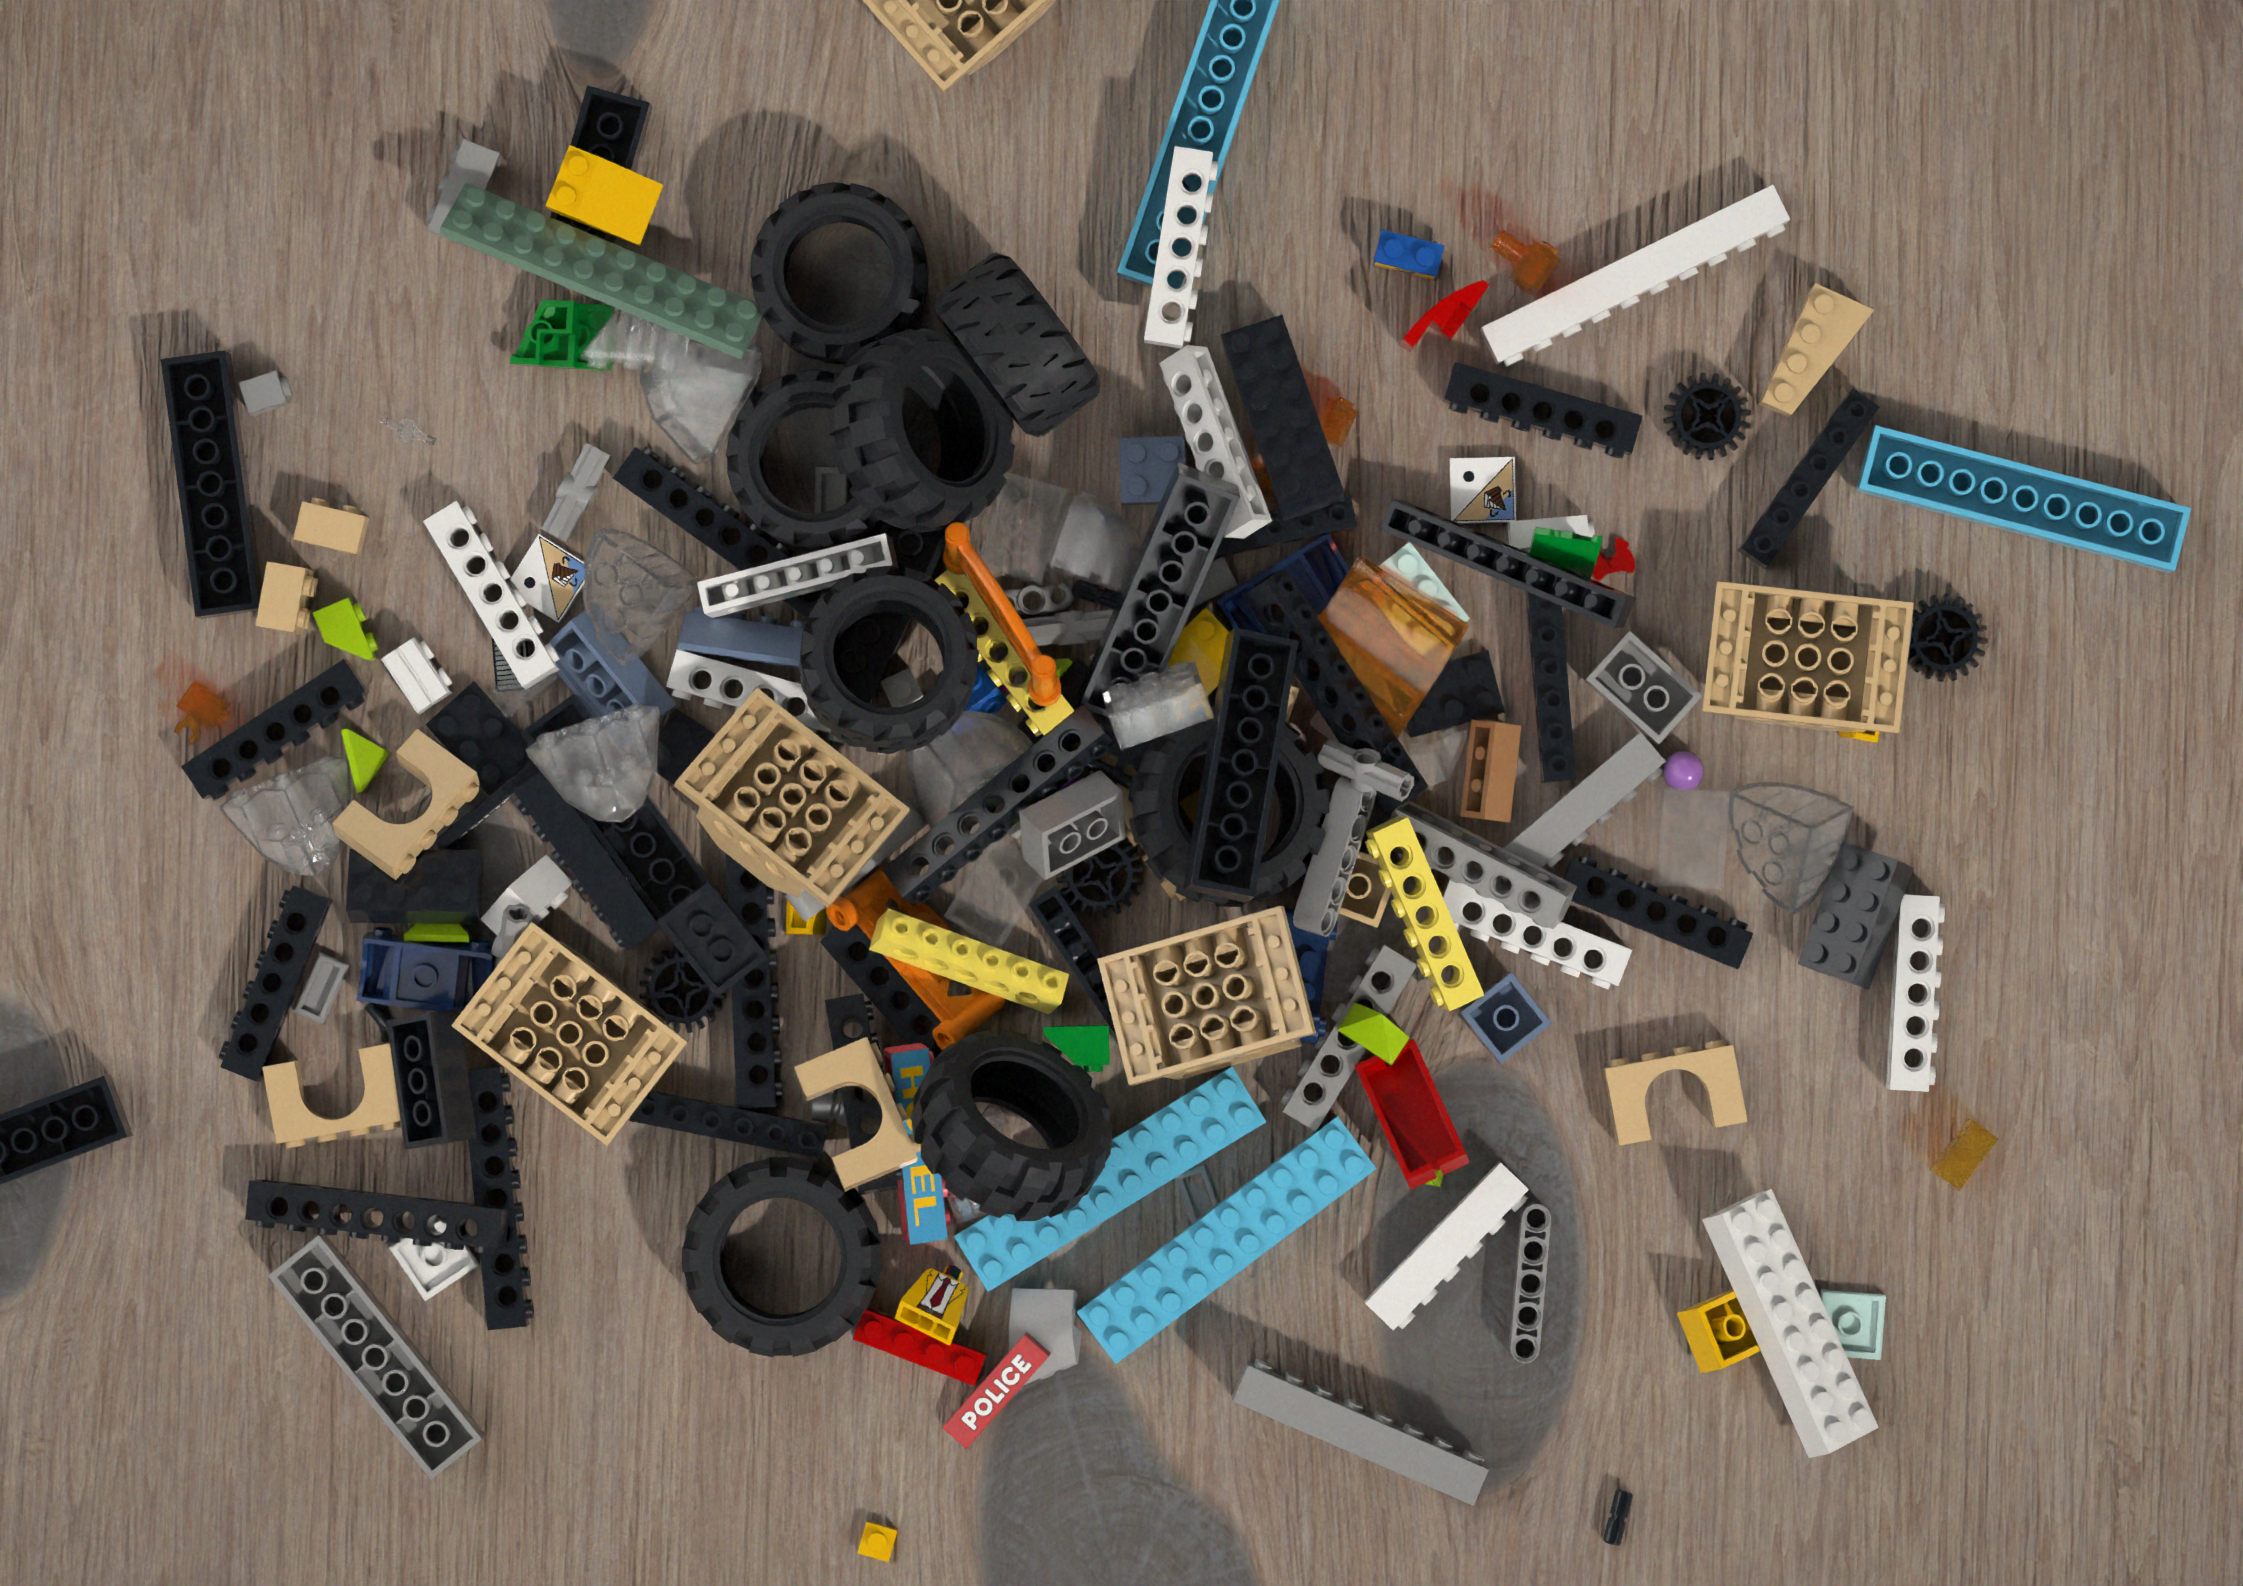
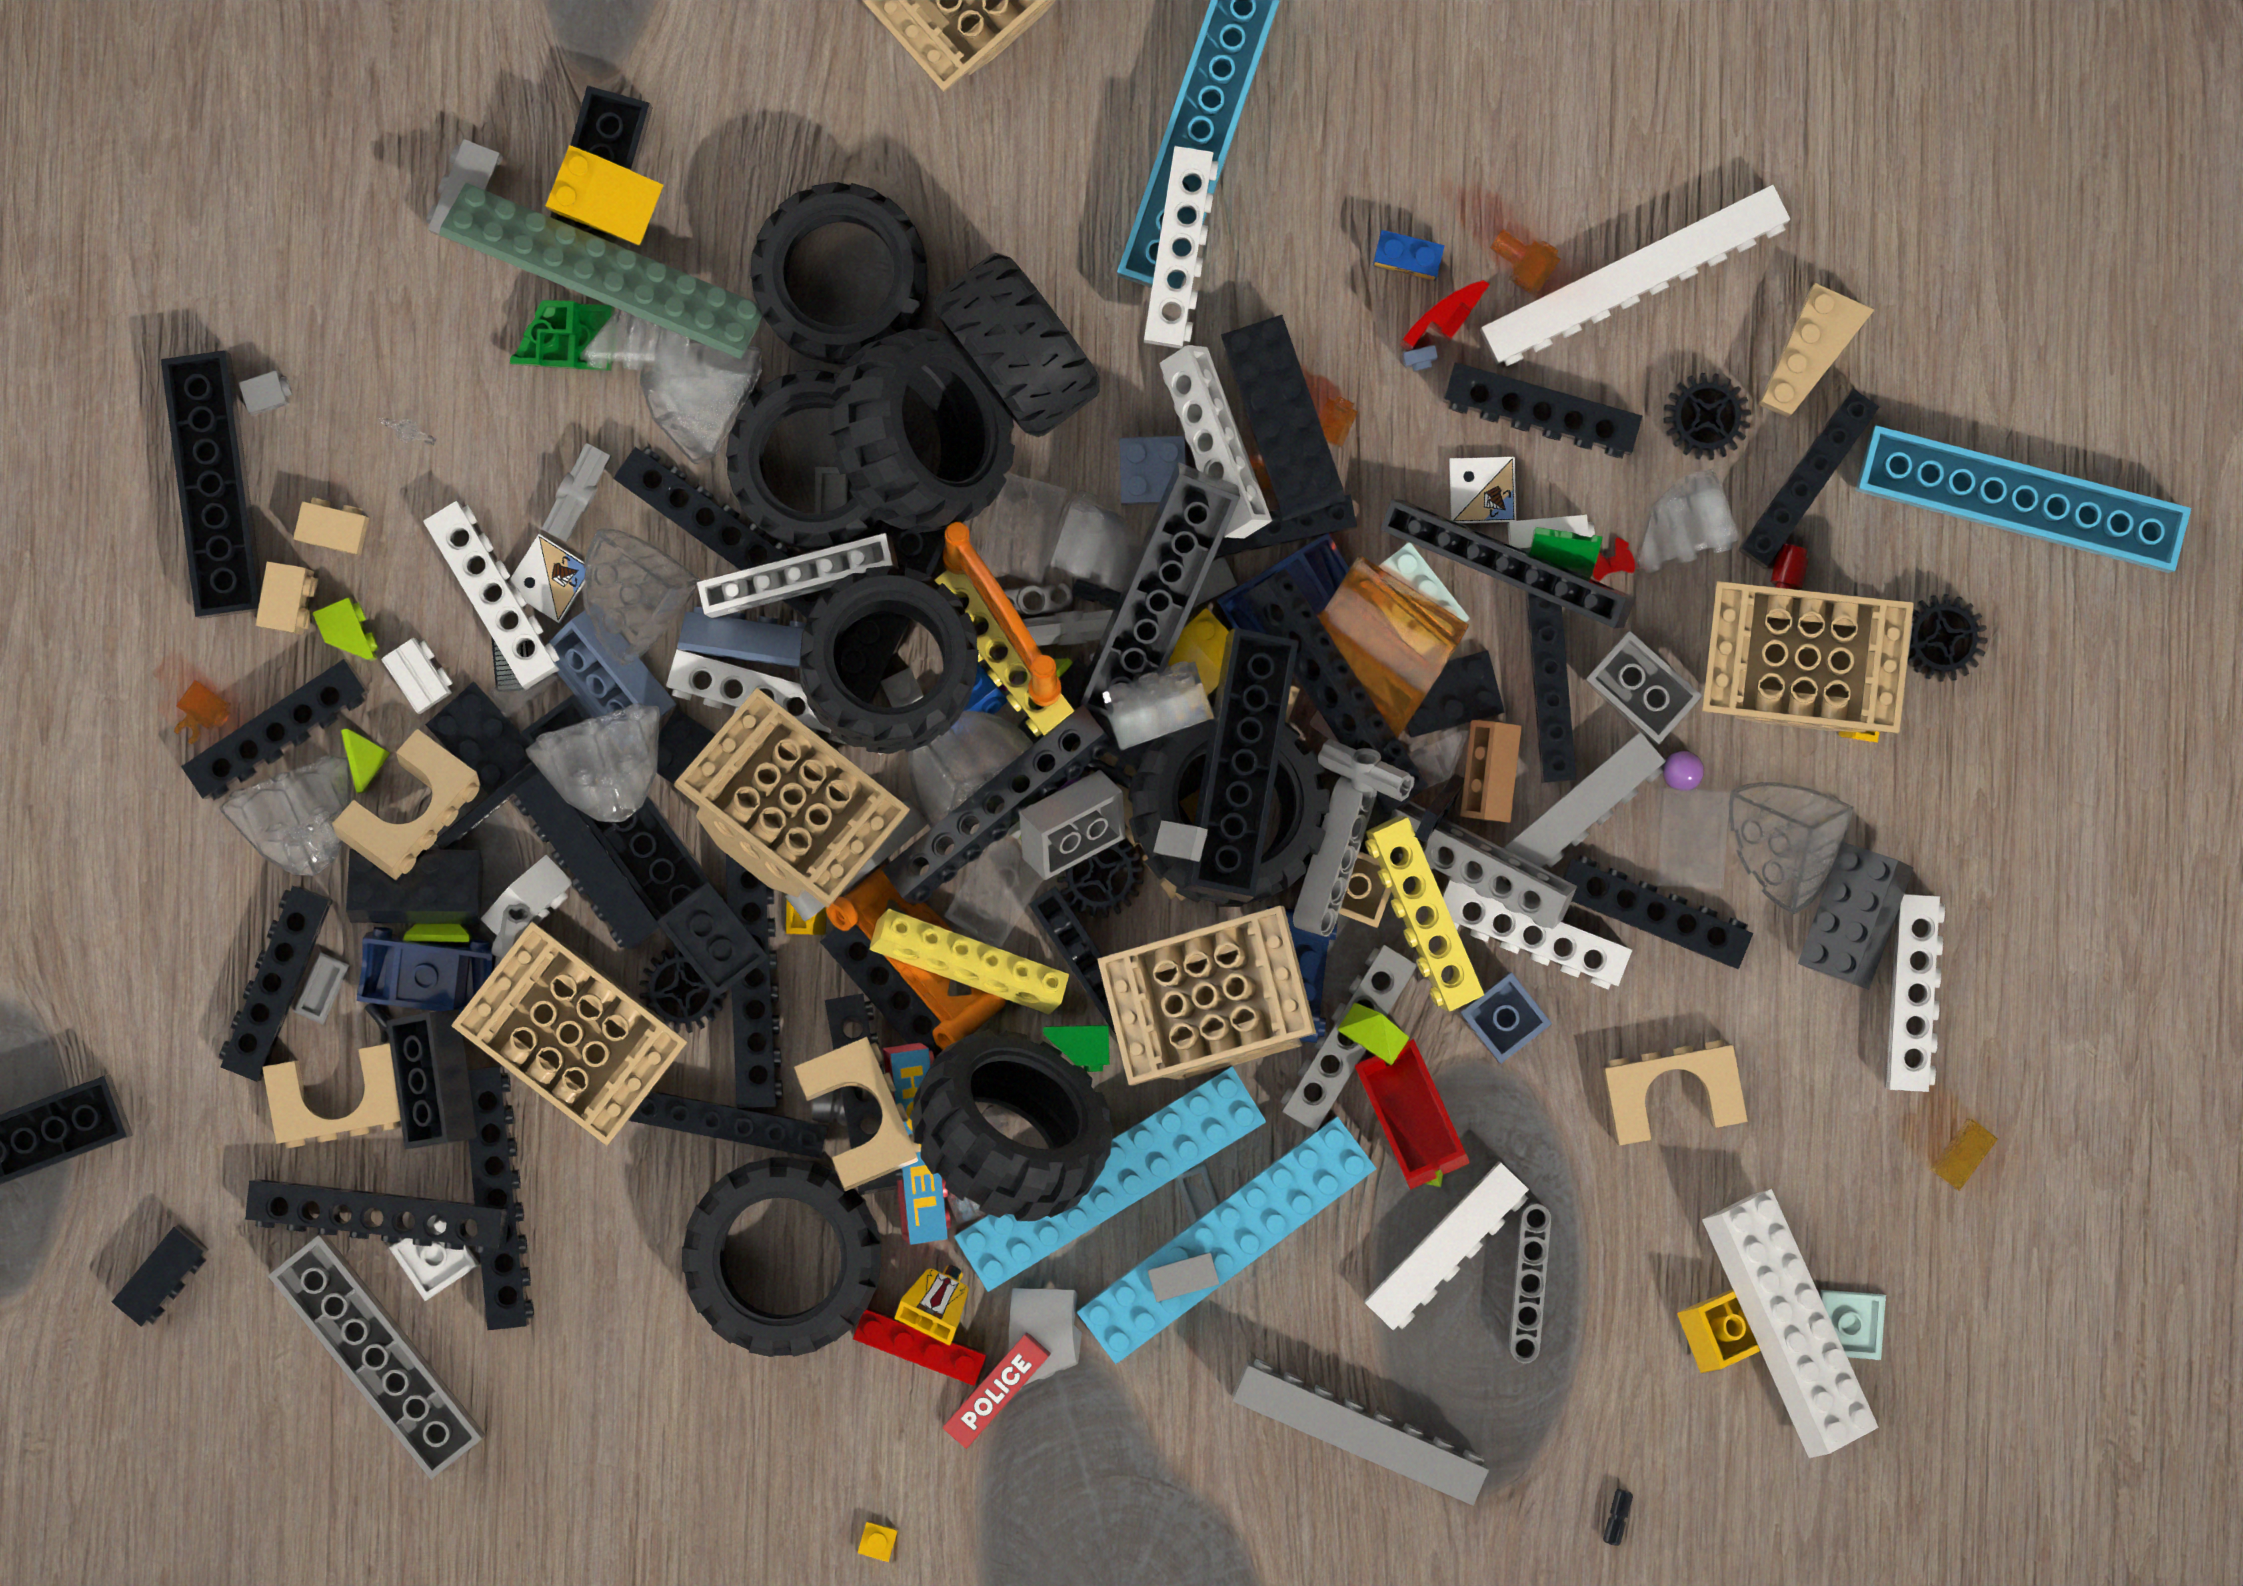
none -> black brick [111,1225,208,1327]
none -> light grey tile [1148,1252,1219,1302]
none -> light grey tile [1153,820,1207,862]
none -> sand blue plate [1402,345,1438,372]
none -> black tile [1414,773,1465,842]
none -> clear brick [1635,468,1740,574]
none -> red brick [1770,544,1809,590]

